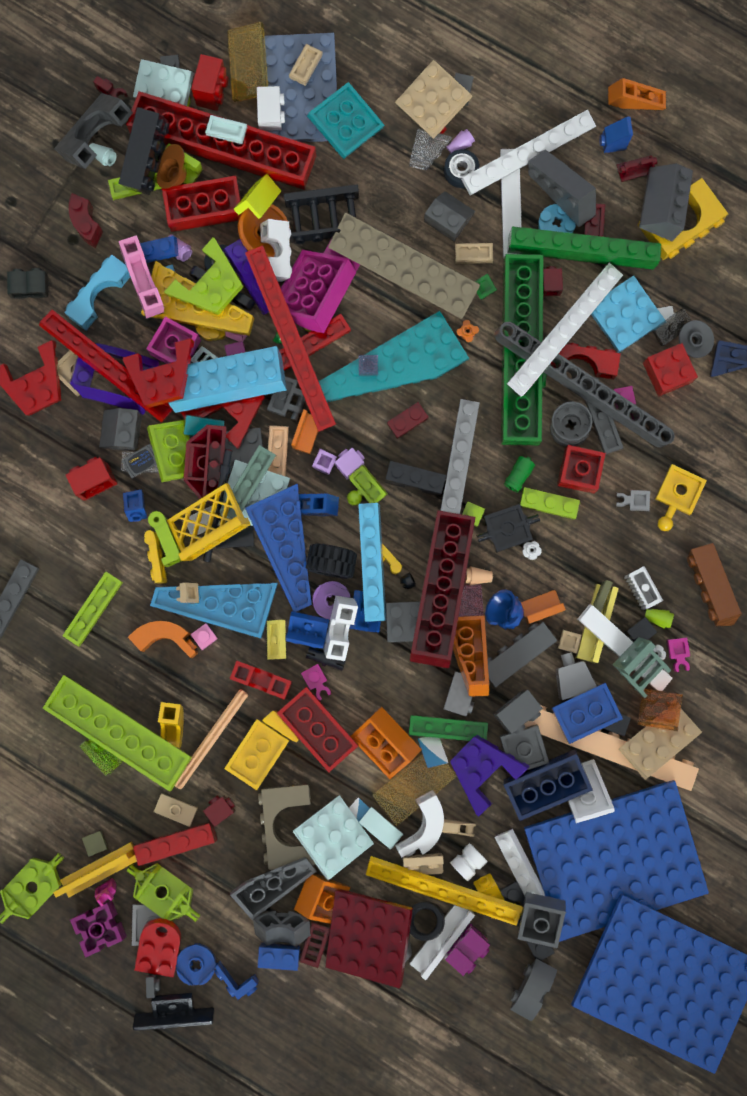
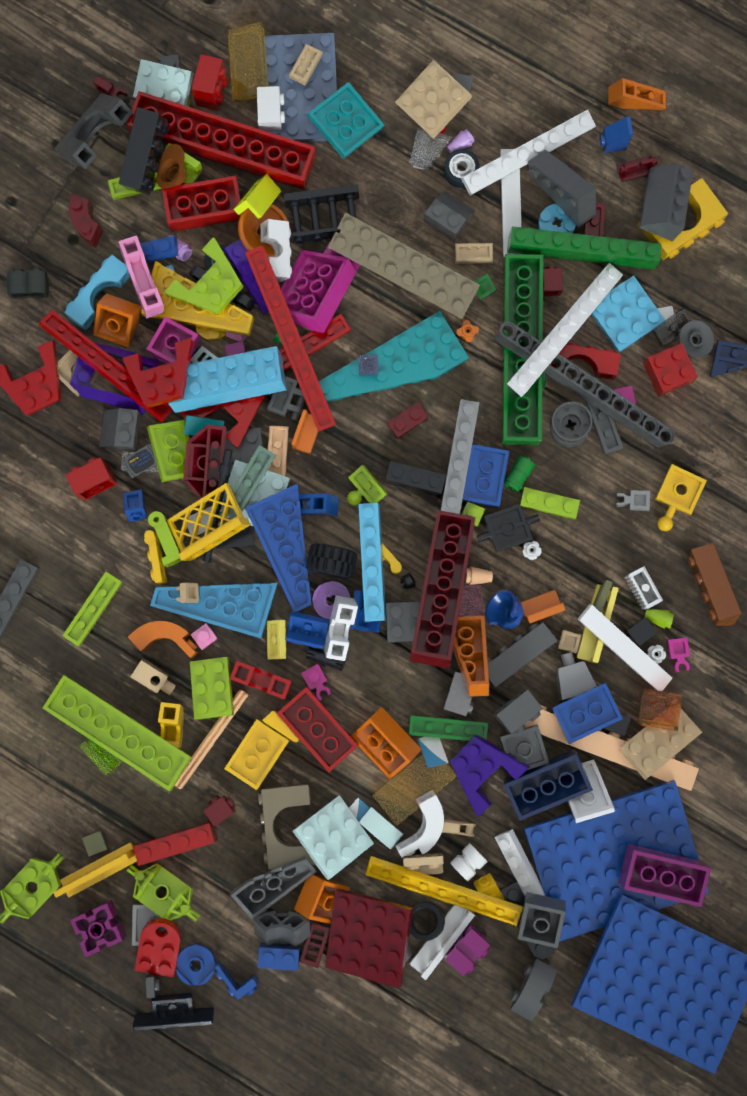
light aqua cone [89,143,117,166] -> none
dark pink plate [95,878,117,907] -> none
tan plate [154,793,198,827] -> none
light aqua tile [205,115,247,144] -> none
lavender brick [312,449,337,475] -> none
lavender brick [335,448,365,479] -> none
red brick [557,445,606,494] -> none
sand green plate [613,637,671,698] -> none
none -> orange slope [93,293,141,348]
none -> tan torso [130,658,176,695]
none -> lime plate [190,657,234,720]
none -> blue plate [462,444,509,507]
none -> magenta brick [618,844,711,907]

